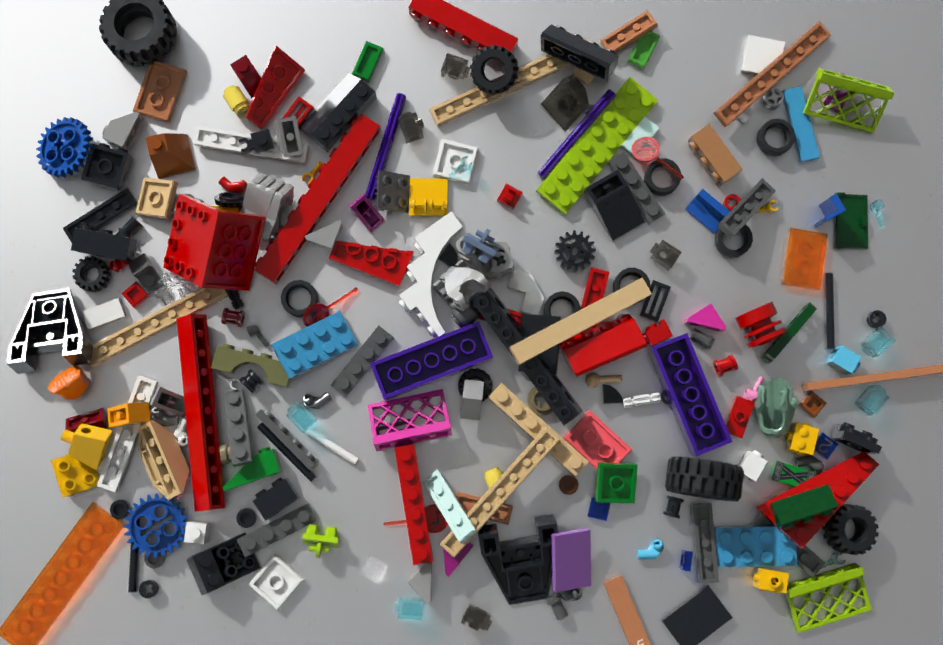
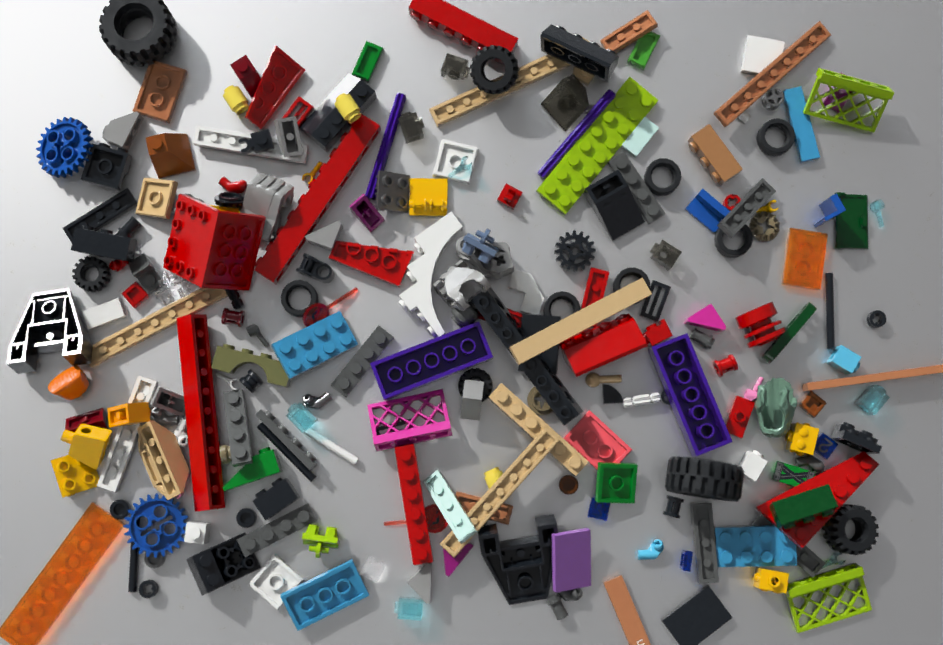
black tile [438,243,457,267] -> none
clear smoke brick [461,603,492,631] -> none
piece [631,137,684,179] -> none
clear light blue brick [860,327,895,358] -> none
none -> dark azure plate [280,559,369,631]
none -> black piece [296,253,335,283]
none -> light yellow brick [334,93,362,123]
none -> dark tan gear [749,212,780,242]

